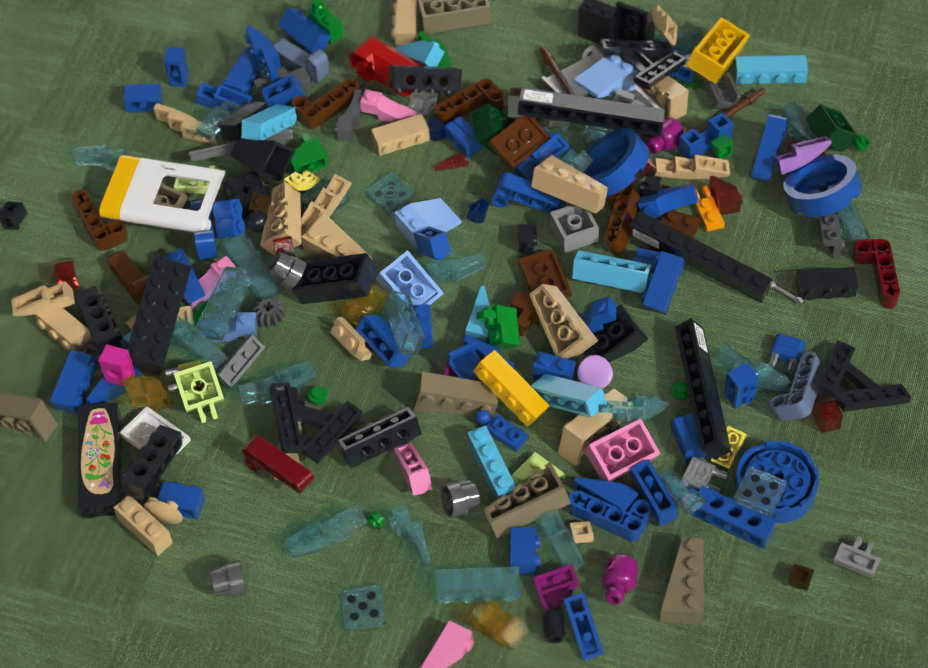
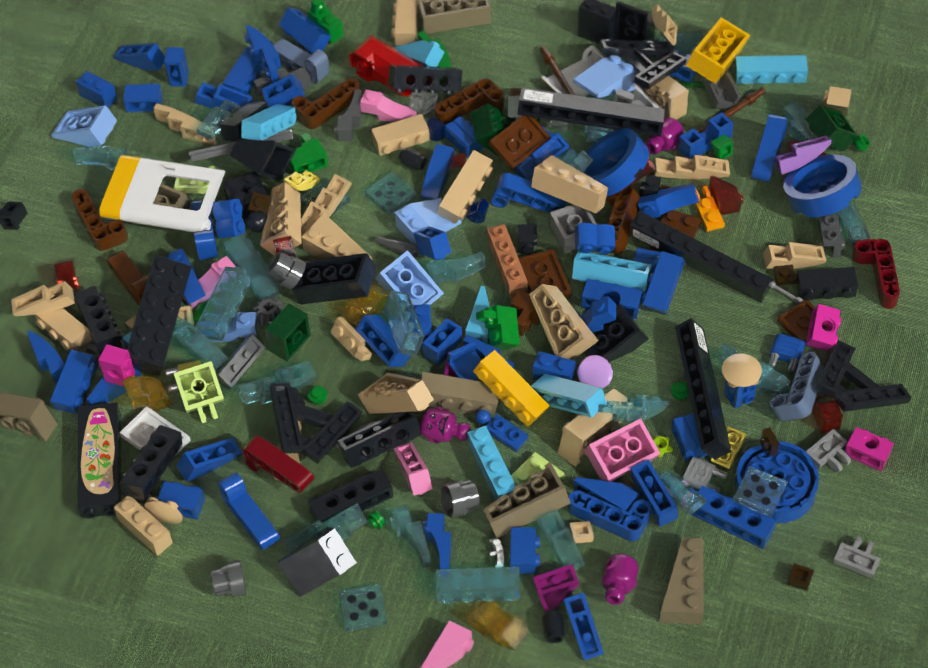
none -> blue slope [27,331,64,383]
none -> light blue slope [52,105,117,147]
none -> blue brick [76,71,117,108]
none -> blue slope [113,43,165,71]
none -> blue slope [177,438,242,482]
none -> blue beam [218,472,280,551]
none -> dark green brick [265,303,311,362]
none -> black slope [277,527,356,597]
none -> black brick [308,469,393,530]
none -> tan wedge [358,373,434,414]
none -> dark grey piece [376,236,418,257]
none -> black brick [399,147,427,170]
none -> magenta piece [420,407,471,444]
none -> blue slope [421,144,454,200]
none -> blue brick [422,318,463,366]
none -> blue slope [423,513,452,578]
none -> tan wedge [437,150,493,224]
none -> nougat brick [487,224,528,299]
none -> white piece [489,538,504,568]
none -> blue brick [575,223,615,254]
none -> blue arch [581,279,643,319]
none -> lime plate [652,436,673,458]
none -> tan dish [722,353,762,388]
none -> dark brown plate [760,427,779,456]
none -> tan slope [763,242,826,269]
none -> dark brown plate [773,265,796,286]
none -> reddish brown tile [777,299,828,343]
none -> dark pink brick [806,304,841,351]
none -> light grey hinge [806,429,851,472]
none -> tan brick [823,86,852,115]
none -> dark pink brick [845,427,894,472]

